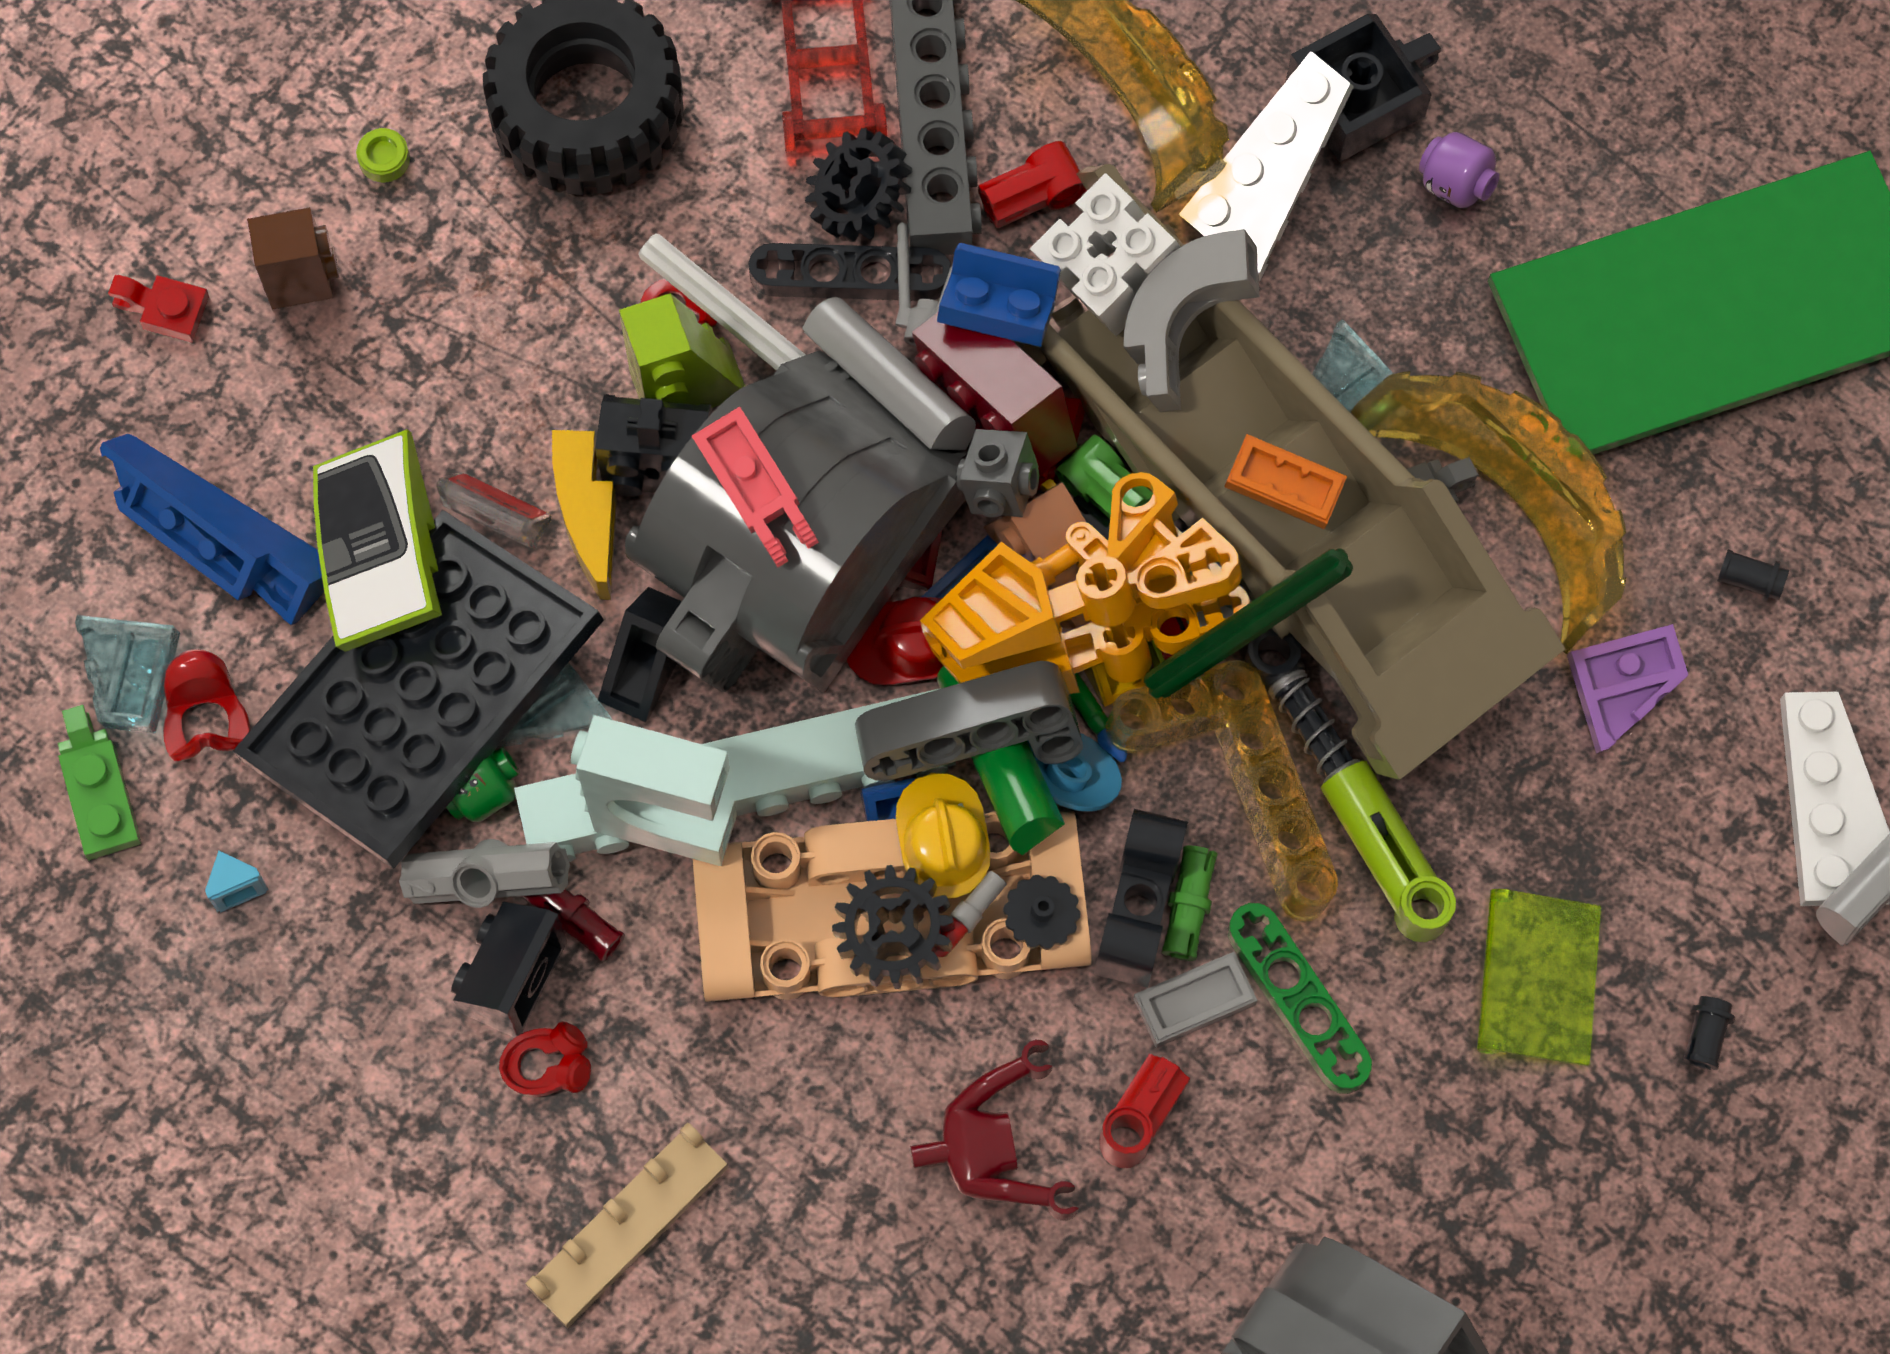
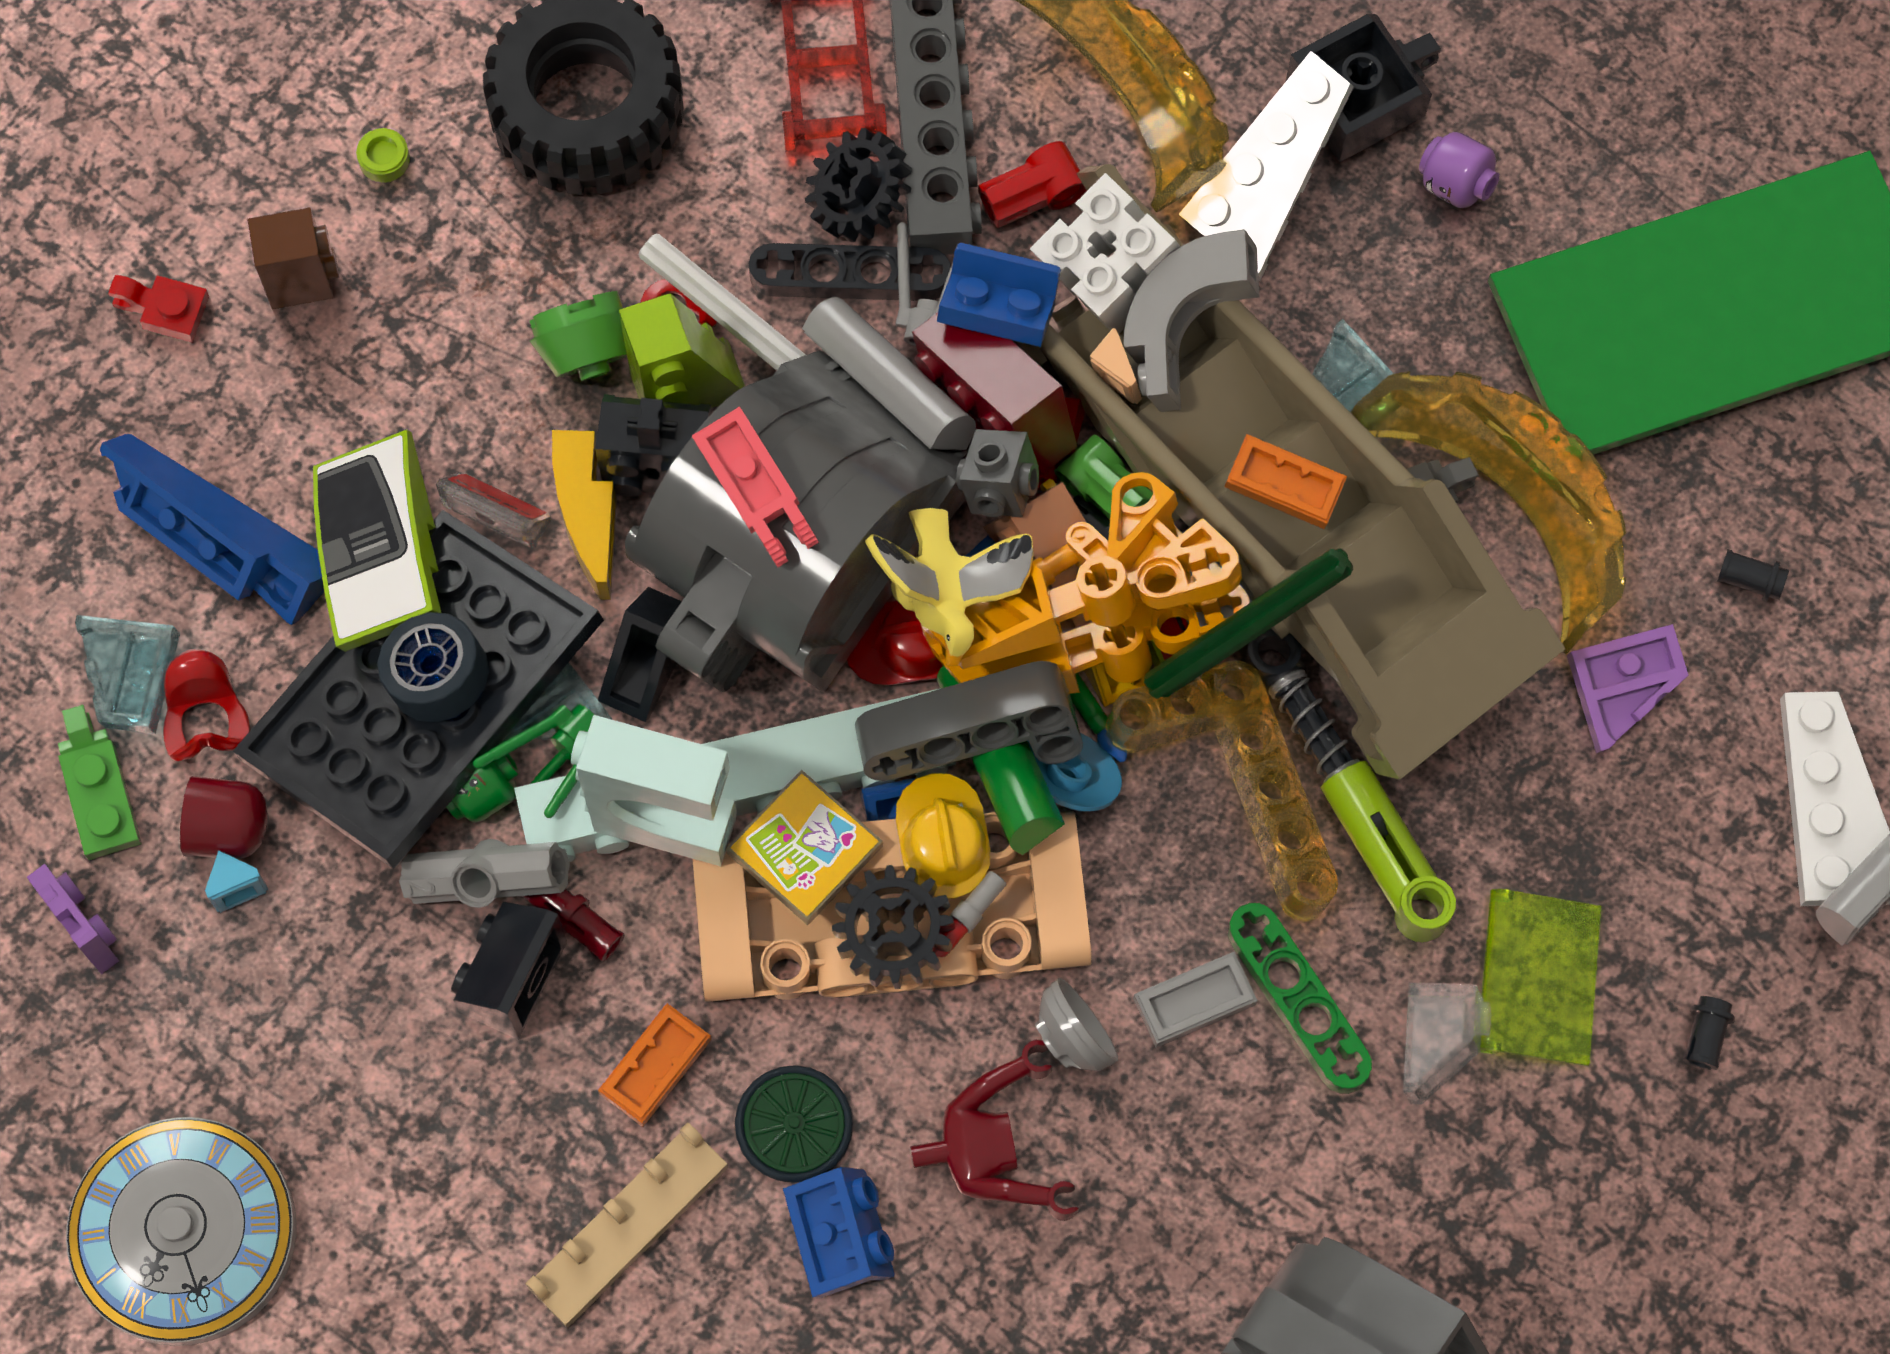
red piece [499,1021,591,1097] -> none
black piece [1003,875,1081,950] -> none
black beam [1094,809,1188,988] -> none
red piece [1099,1053,1190,1168] -> none
bright green pin [1161,845,1218,961] -> none
none -> medium lavender wing [27,864,119,974]
none -> dish [66,1117,297,1346]
none -> dark red helmet [180,776,268,859]
none -> wheel [377,612,489,722]
none -> green plant [473,704,594,818]
none -> bright green cone [529,291,627,381]
none -> orange plate [598,1003,712,1127]
none -> tile [726,770,883,925]
none -> dark green wheel [735,1065,853,1183]
none -> blue bracket [783,1167,895,1298]
none -> animal [865,508,1034,666]
none -> light grey piece [1035,978,1118,1071]
none -> light nougat slope [1090,328,1142,404]
none -> clear slope [1403,983,1491,1105]

